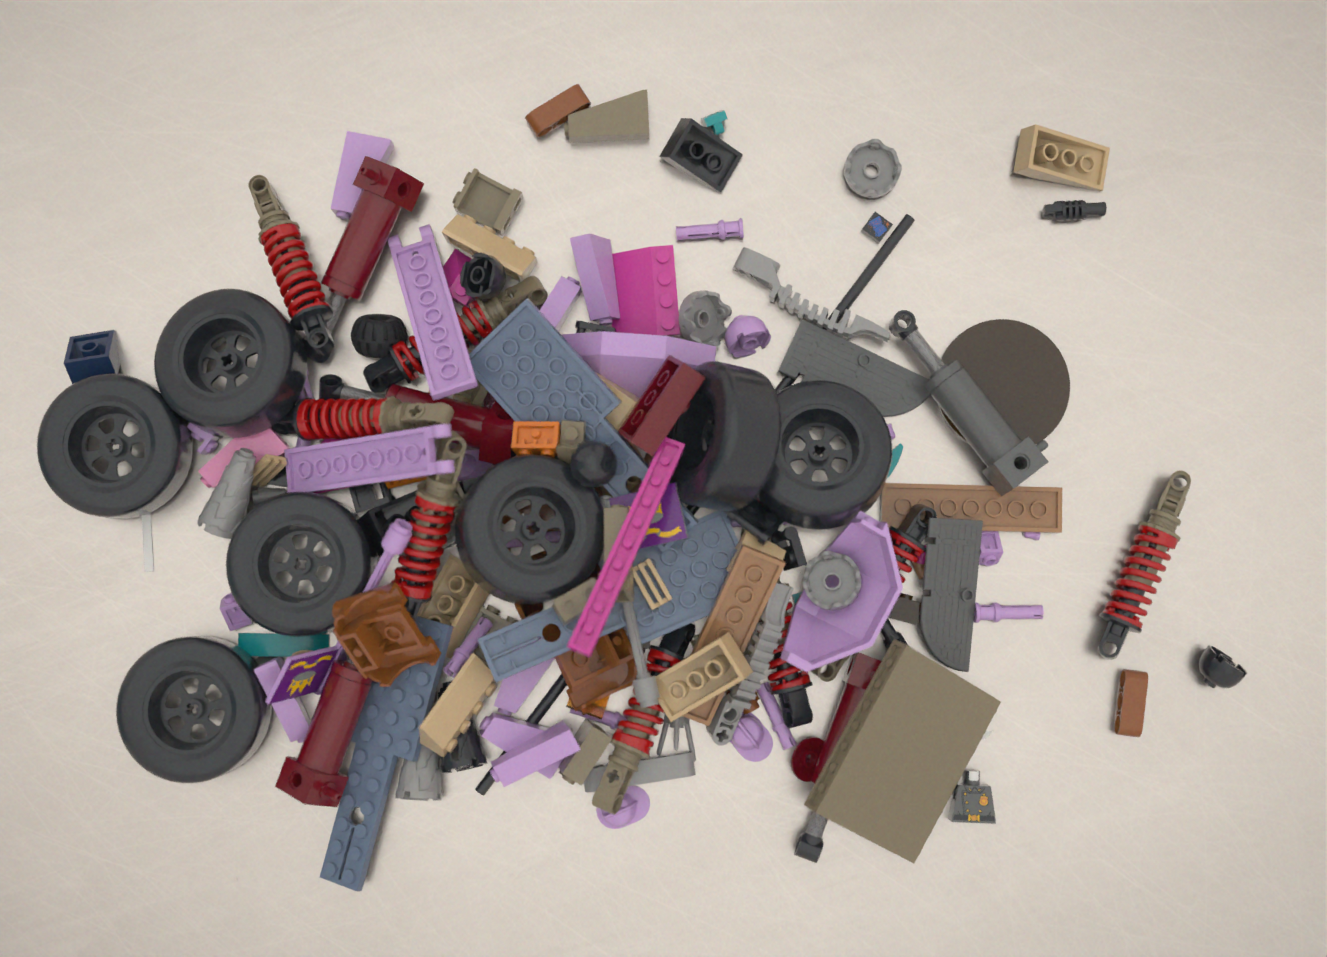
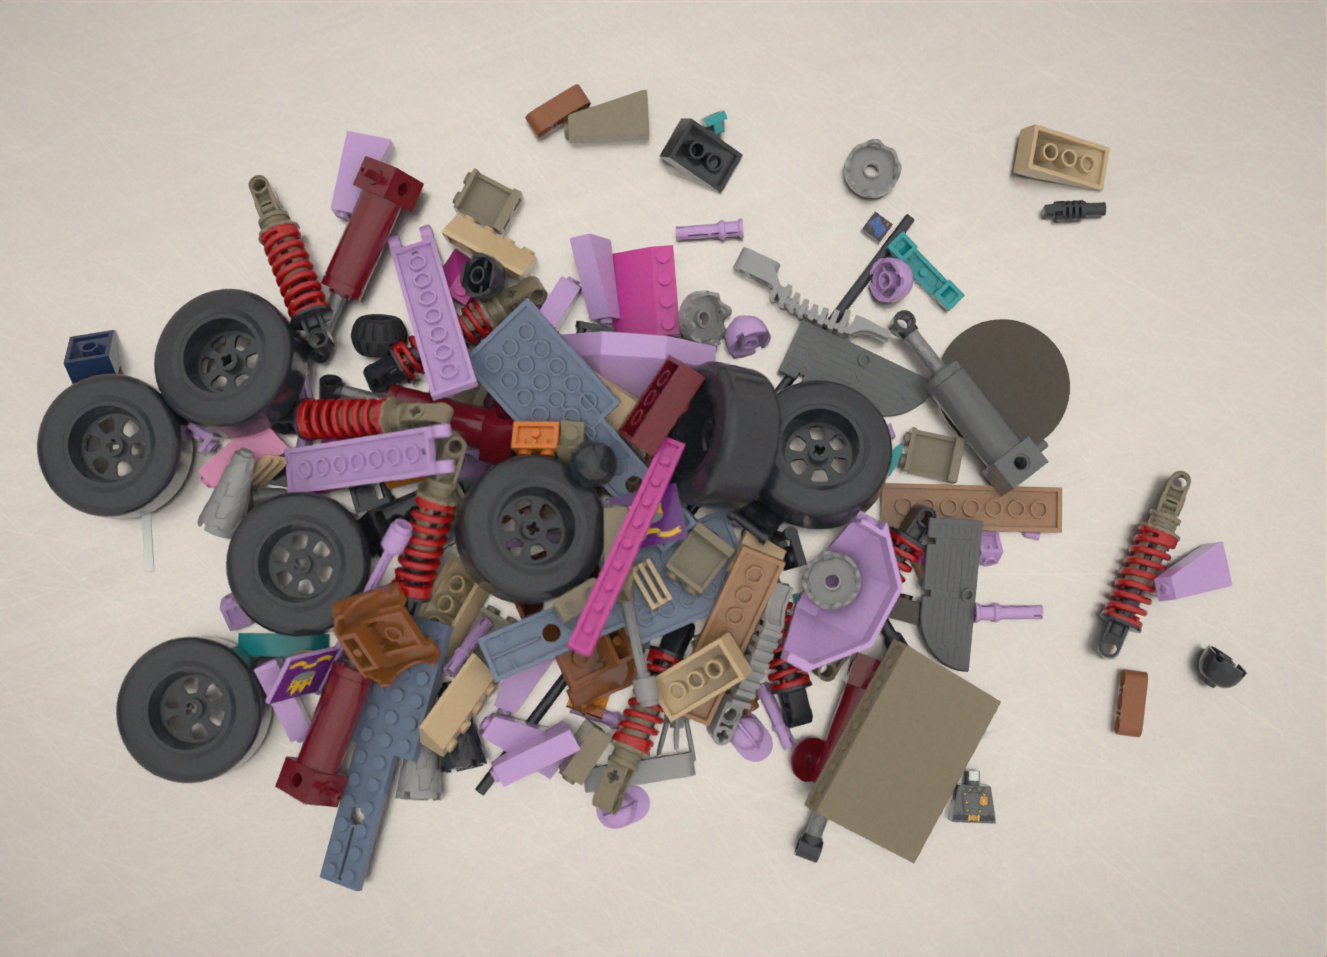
none -> dark tan panel [663,522,735,596]
none -> lavender cylinder [869,257,914,303]
none -> teal slope [886,231,965,311]
none -> dark tan panel [898,427,966,484]
none -> lavender slope [1154,541,1233,602]

